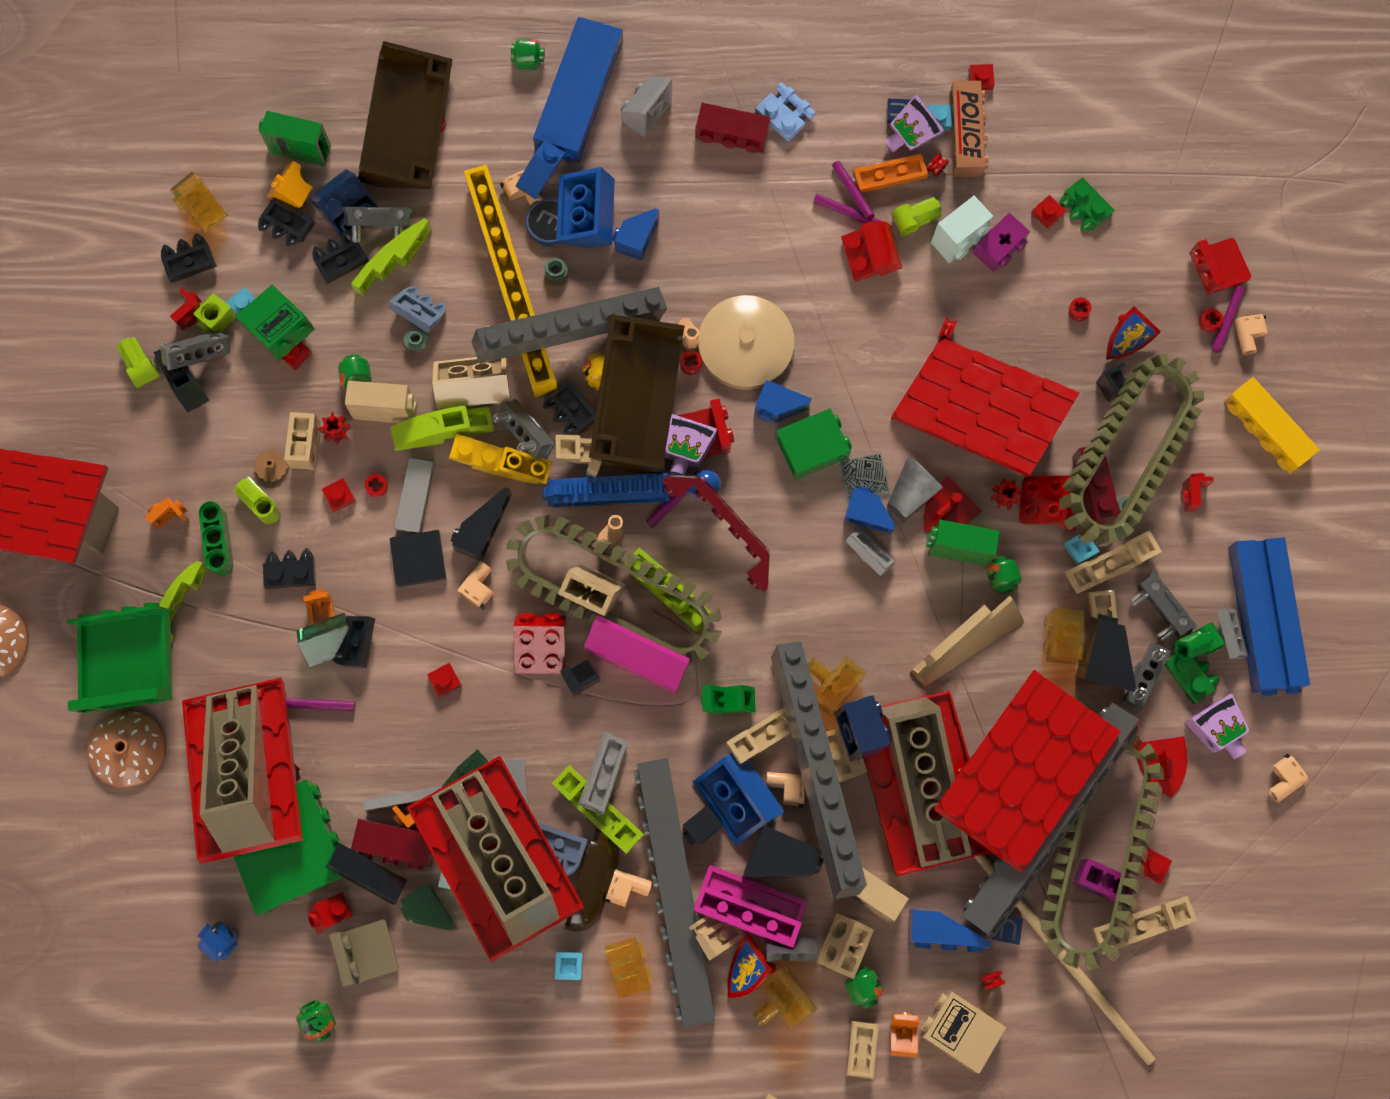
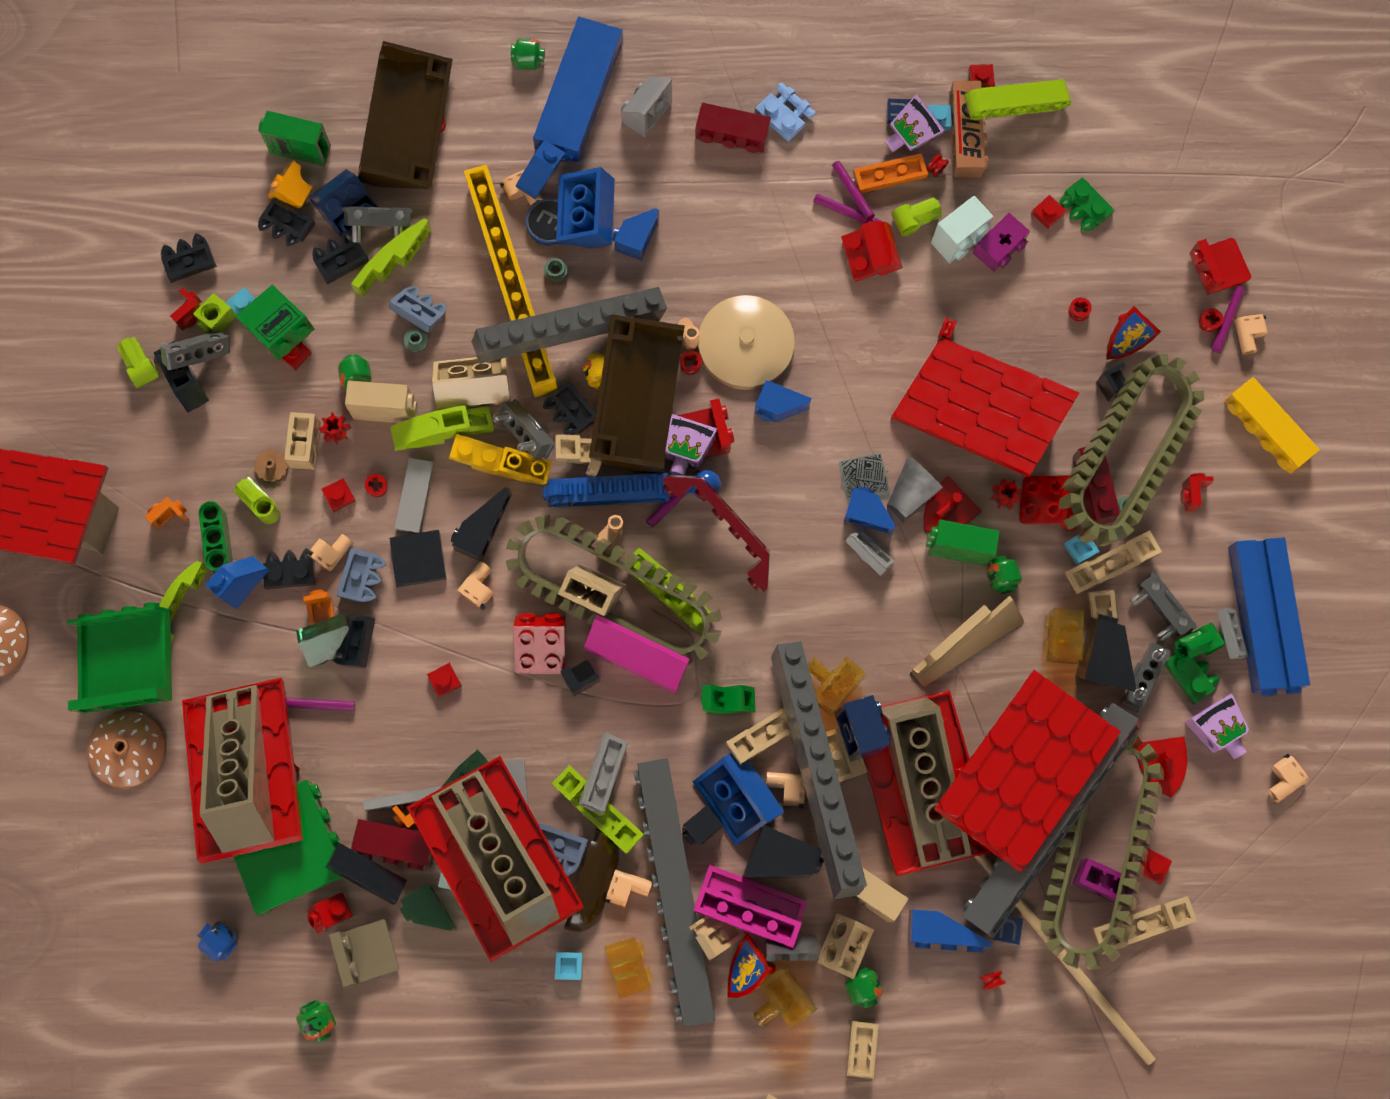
clear yellow brick [170,172,228,233] -> none
green brick [775,408,852,481] -> none
orange bracket [890,1012,919,1058] -> none
tan brick [920,991,1006,1074] -> none
none -> blue slope [205,556,269,609]
none -> light nougat piece [306,534,354,573]
none -> sand blue plate [336,548,386,603]
none -> lime beam [964,79,1072,120]

